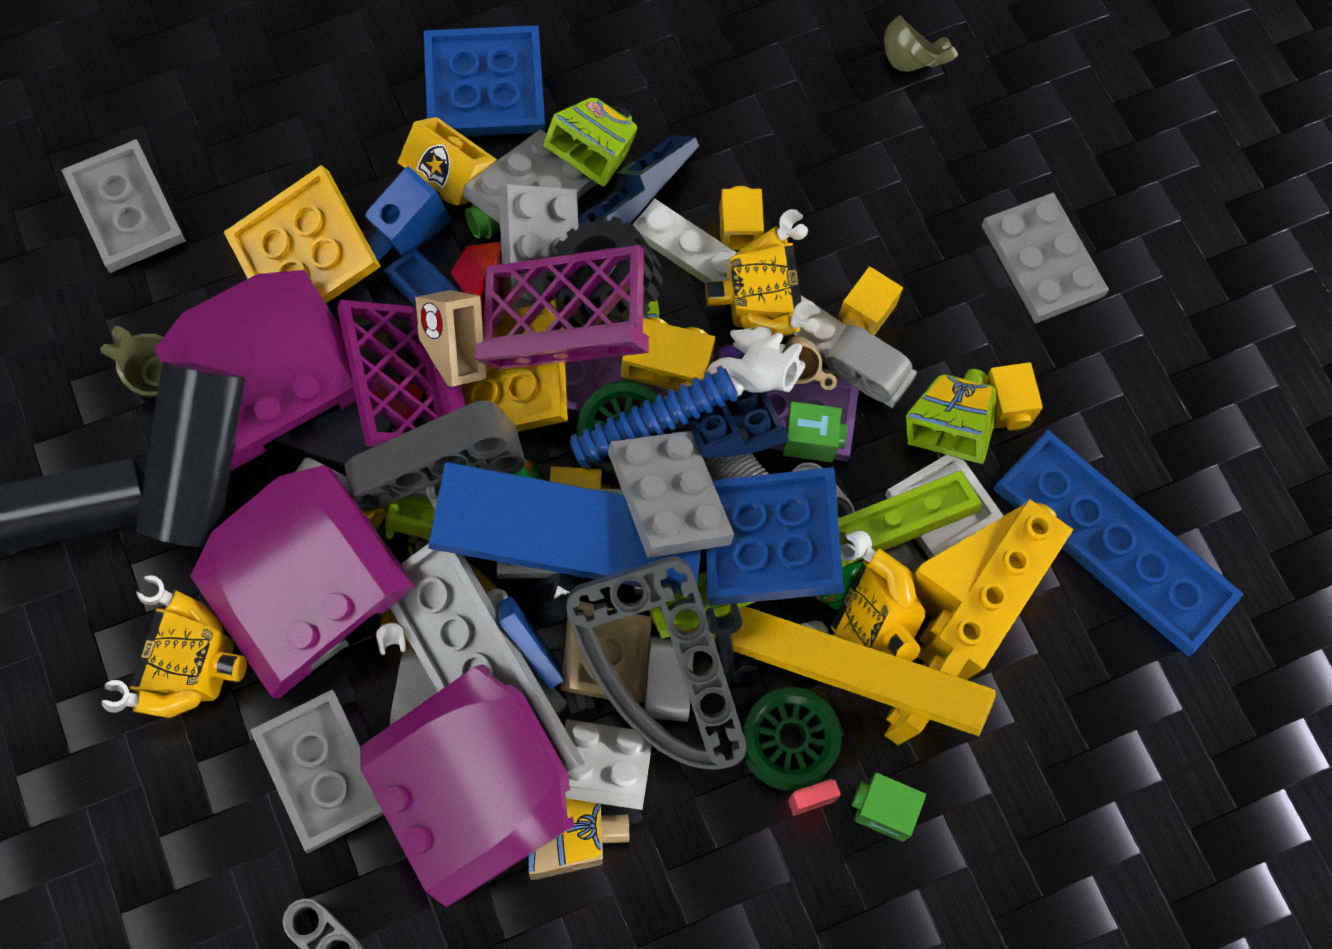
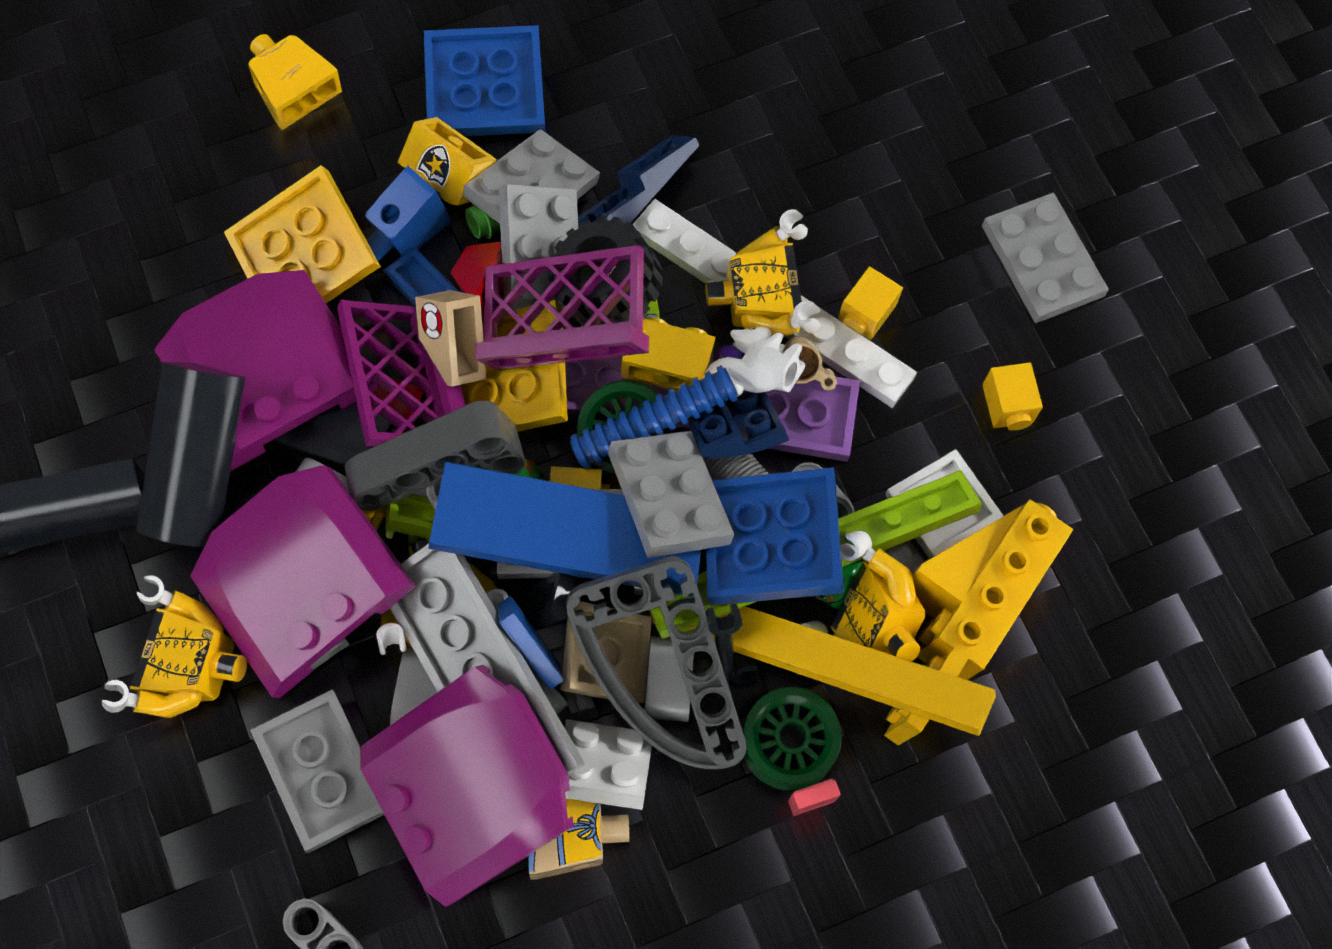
light grey plate [61,139,185,273] -> none
olive piece [101,326,163,398] -> none
lime torso [543,98,637,187] -> none
yellow brick [719,186,764,250] -> none
bright green brick [783,401,848,462] -> none
light grey beam [824,325,912,402] -> none
bright green brick [851,773,926,842] -> none
olive piece [884,15,958,72] -> none
lime torso [906,369,996,464] -> none
blue tile [993,430,1244,657] -> none
none -> yellow torso [248,34,342,130]

